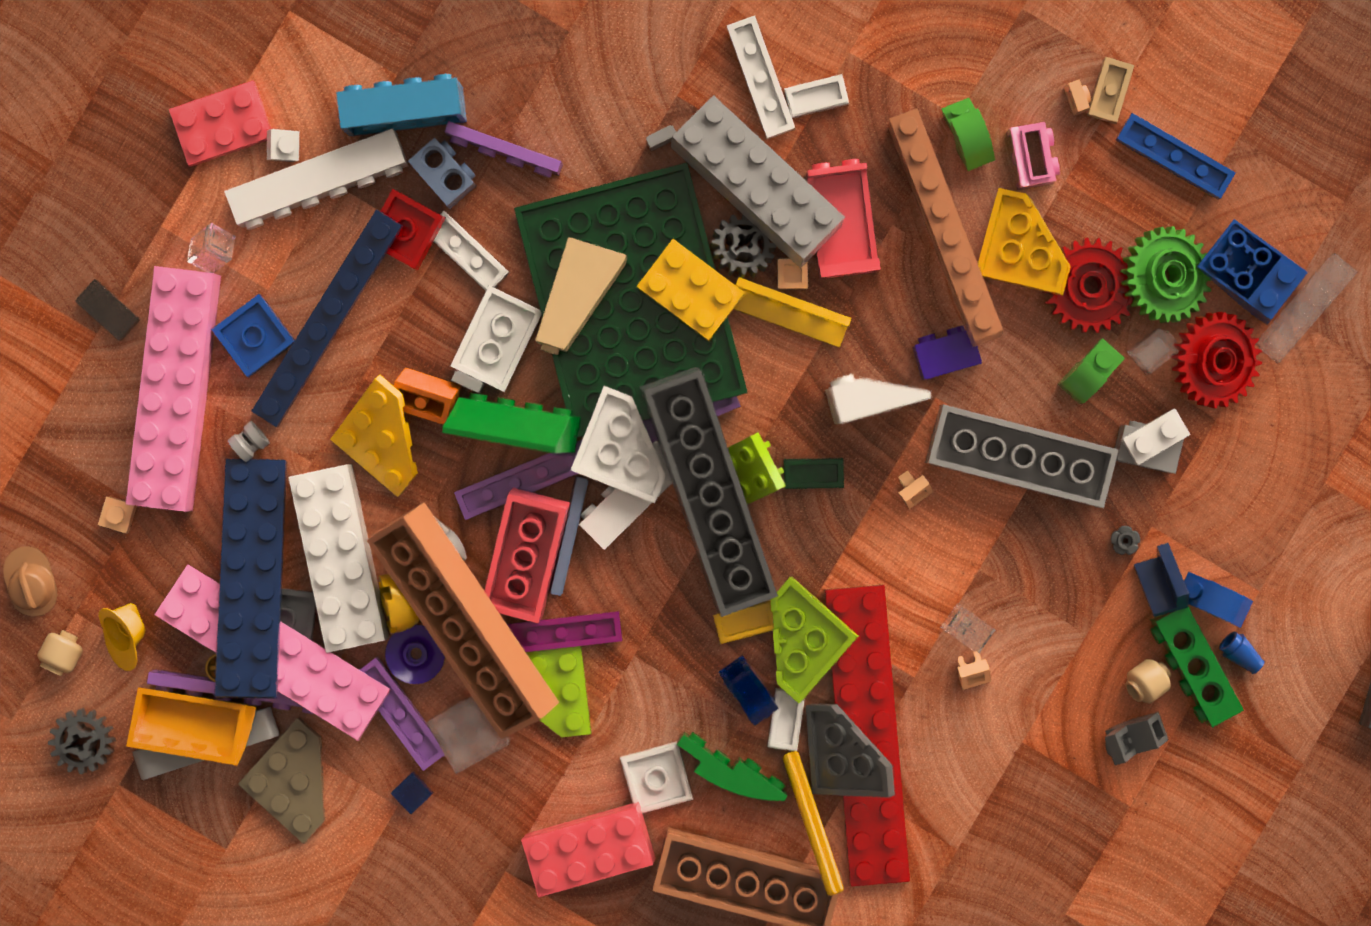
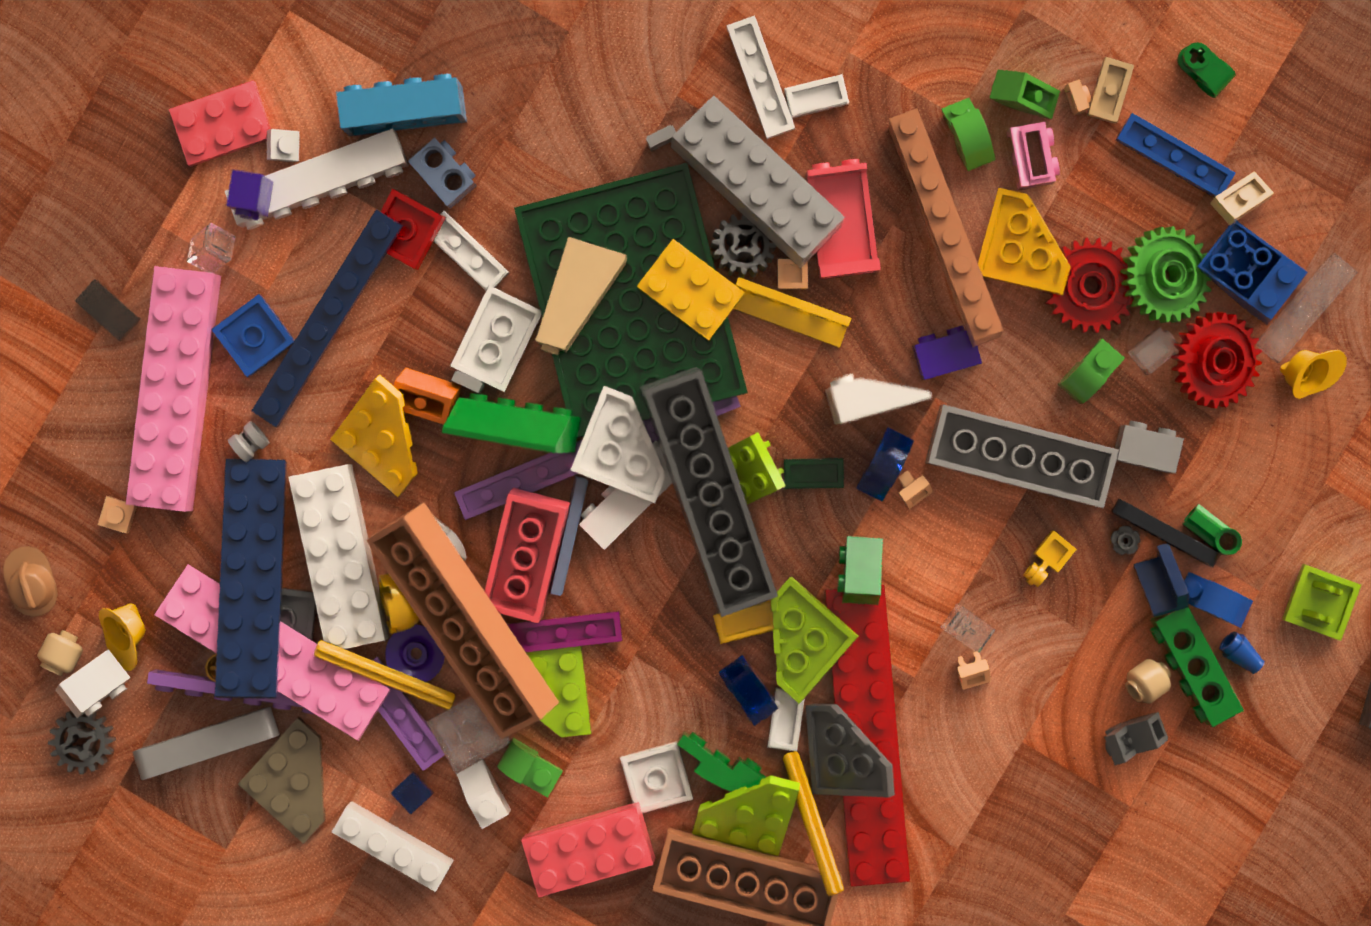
light orange slope [126,687,256,765] -> none
medium lavender plate [445,121,563,178] -> none
white plate [1121,409,1190,465] -> none
none -> white brick [55,649,130,718]
none -> dark purple brick [226,170,274,221]
none -> yellow axle [314,641,455,710]
none -> white brick [332,801,454,892]
none -> white slope [456,758,511,829]
none -> bright green brick [497,738,563,798]
none -> lime plate [692,776,800,856]
none -> brick [837,536,883,605]
none -> clear blue brick [856,427,914,502]
none -> bright green slope [989,69,1060,119]
none -> yellow plate [1023,530,1077,587]
none -> black beam [1111,499,1221,568]
none -> green piece [1177,42,1236,98]
none -> green piece [1182,504,1242,555]
none -> tan plate [1210,171,1274,225]
none -> yellow piece [1280,350,1347,399]
none -> lime plate [1282,564,1361,641]

